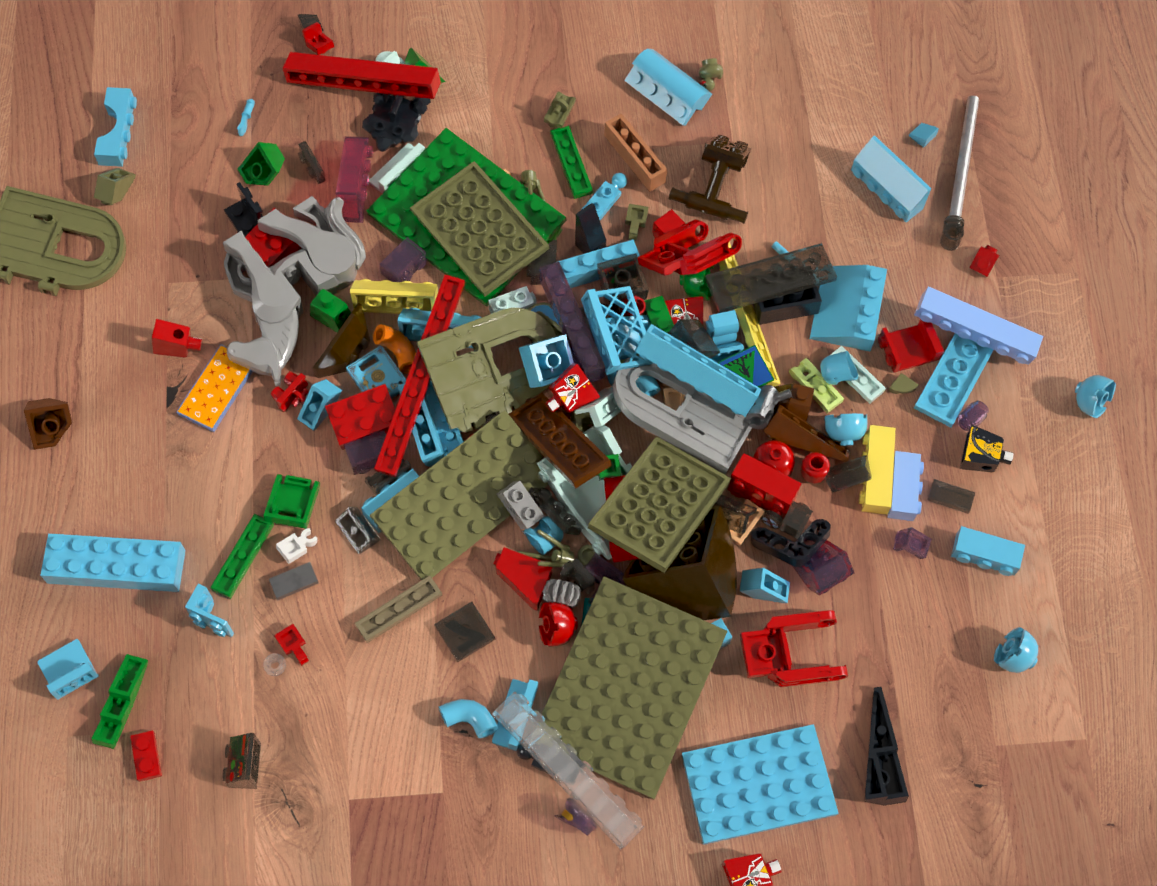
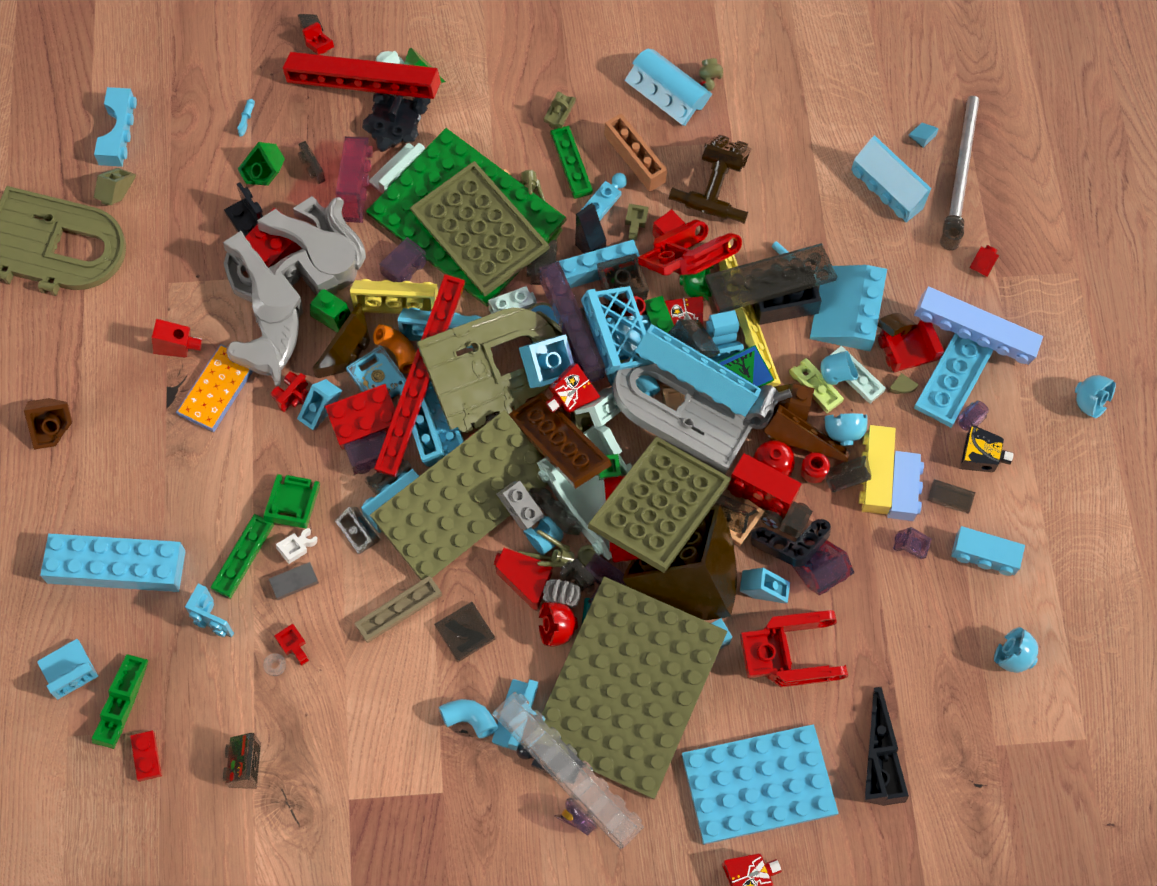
none -> dark brown slope [877,313,917,337]

